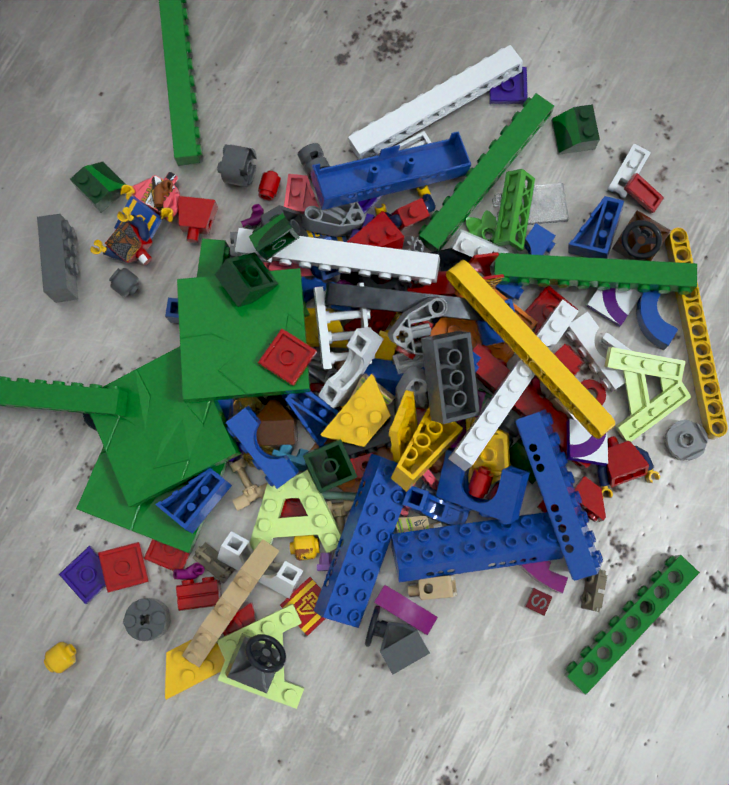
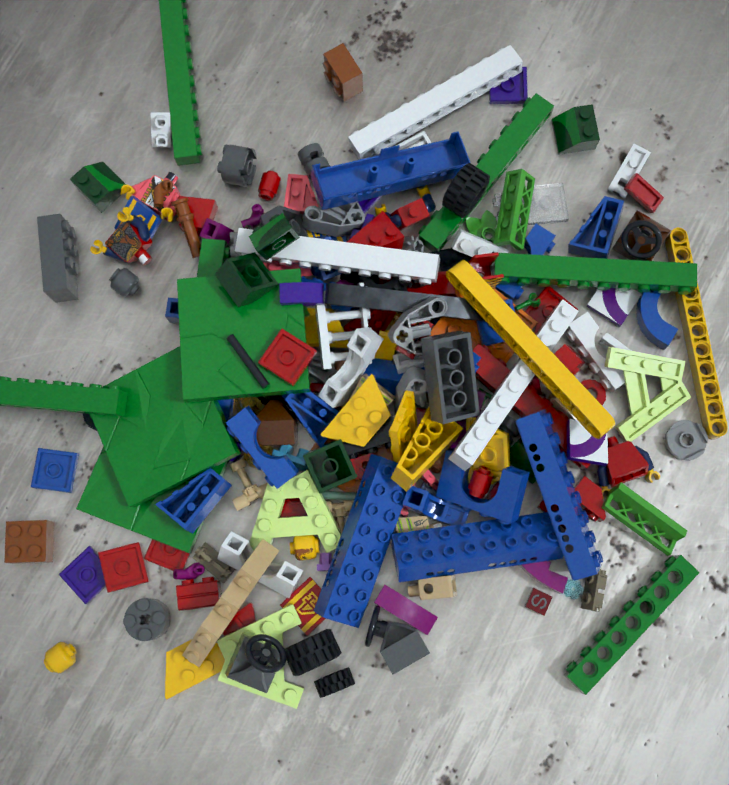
none -> dark orange brick [4,520,54,564]
none -> blue tile [31,448,79,493]
none -> white hips [150,112,171,147]
none -> dark orange pin [171,197,201,258]
none -> magenta brick [199,218,234,245]
none -> black bar [227,334,269,389]
none -> dark purple slope [279,282,324,306]
none -> black tyre [285,629,342,676]
none -> black tyre [314,667,355,698]
none -> dark orange brick [322,43,363,102]
none -> black tyre [442,163,490,218]
none -> green hand [515,293,541,311]
none -> clear light blue plate [564,580,584,599]
none -> bright green fence [602,482,687,556]

